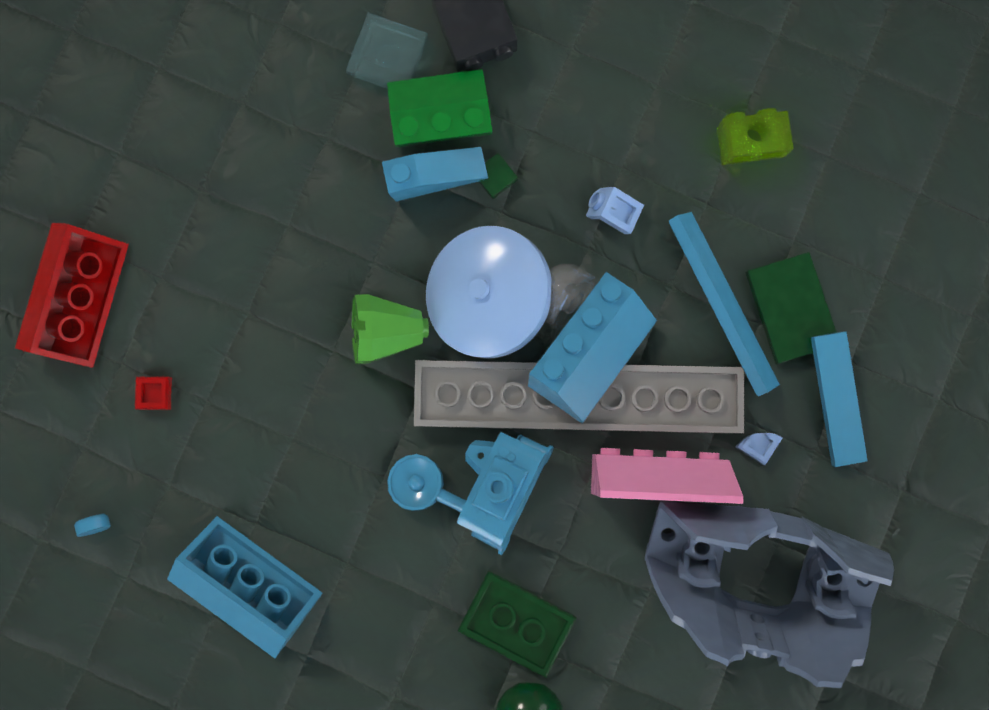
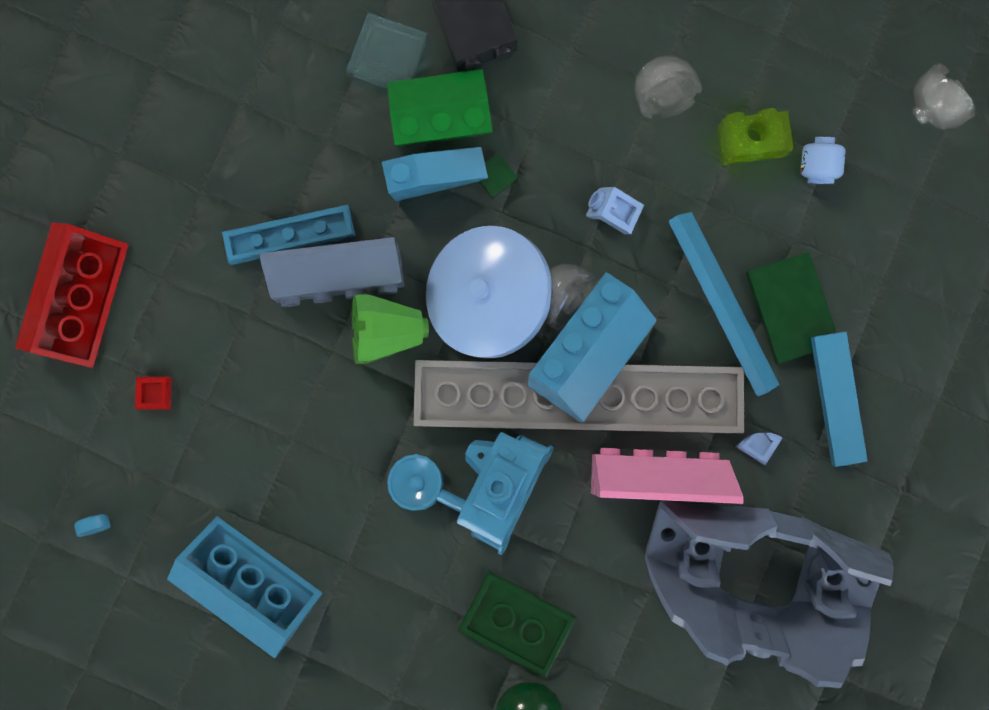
none -> dark azure tile [222,205,356,265]
none -> sand blue slope [259,237,405,307]
none -> clear cylinder [634,55,702,119]
none -> light blue head [800,137,846,184]
none -> clear cylinder [911,63,977,130]

